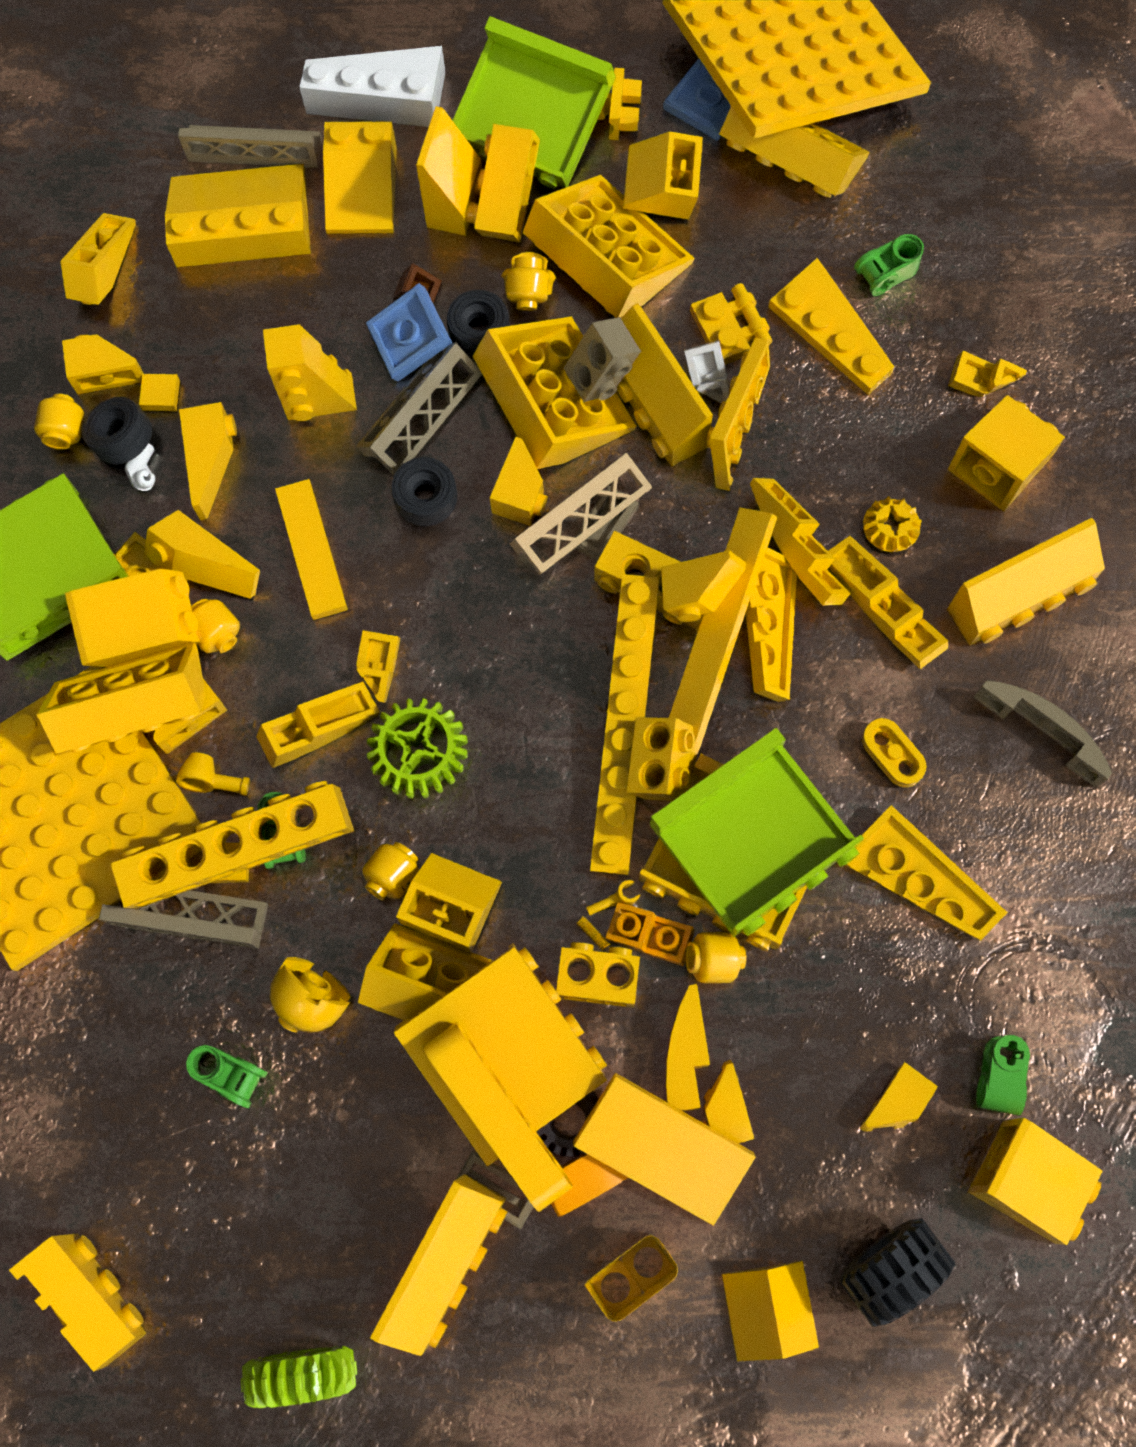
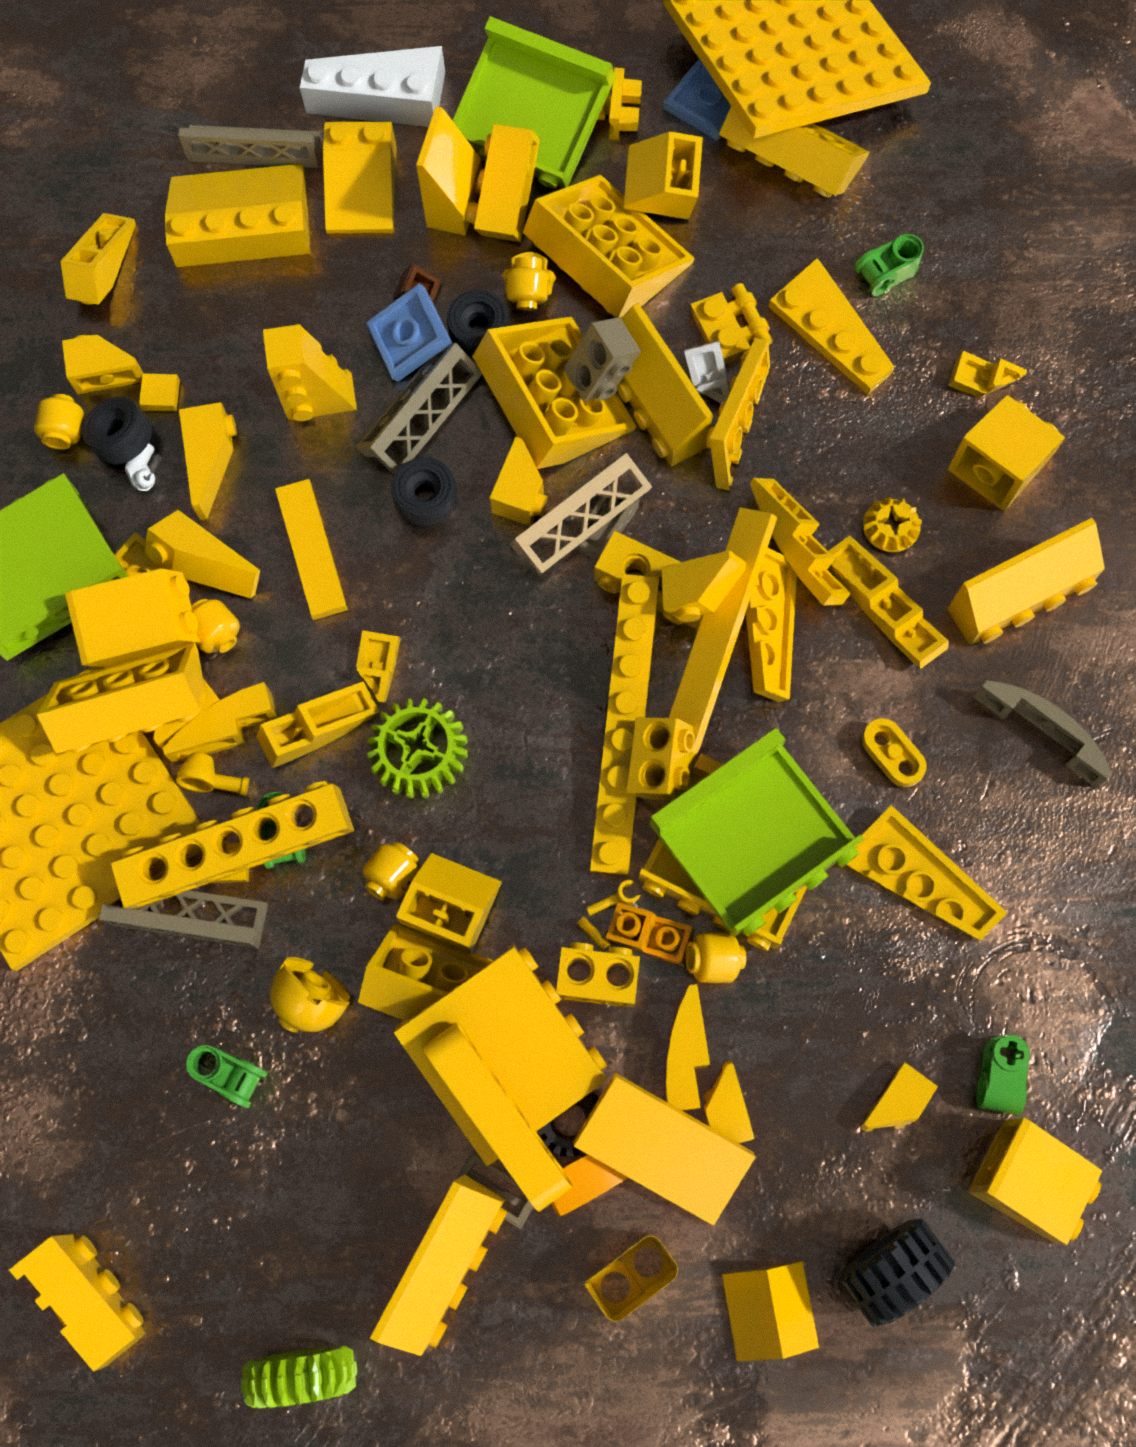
none -> yellow slope [163,682,278,764]

